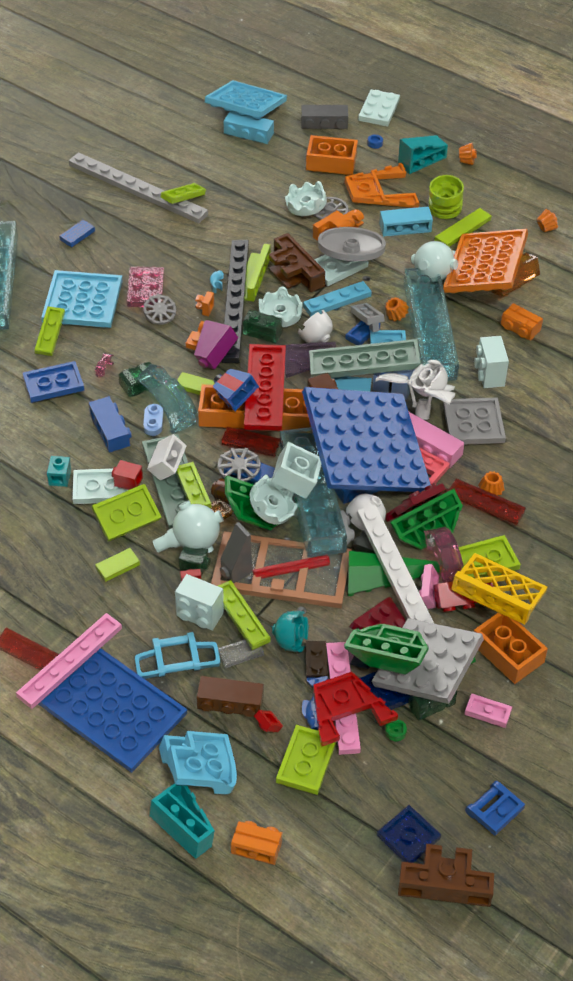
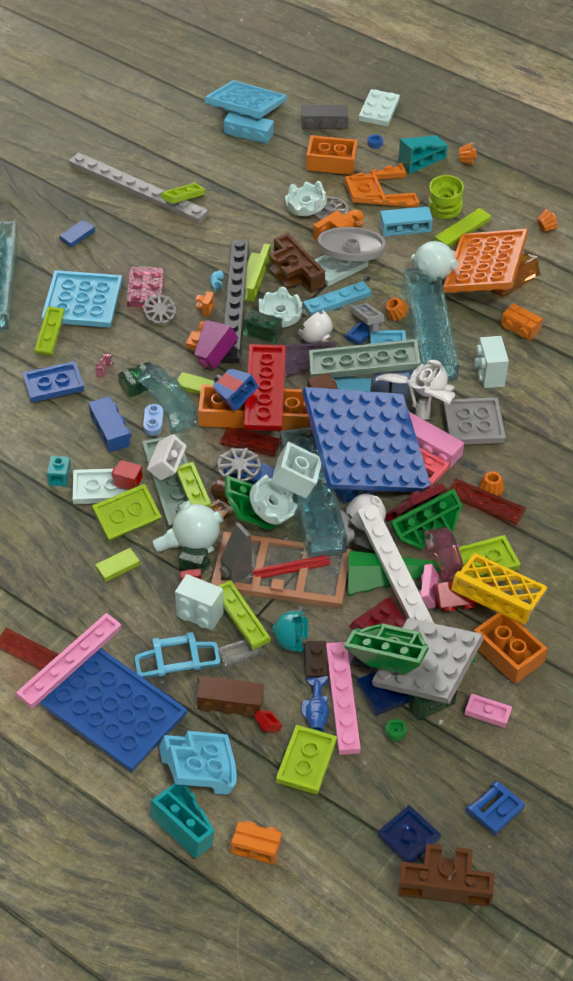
red wing [313,672,398,747] -> none

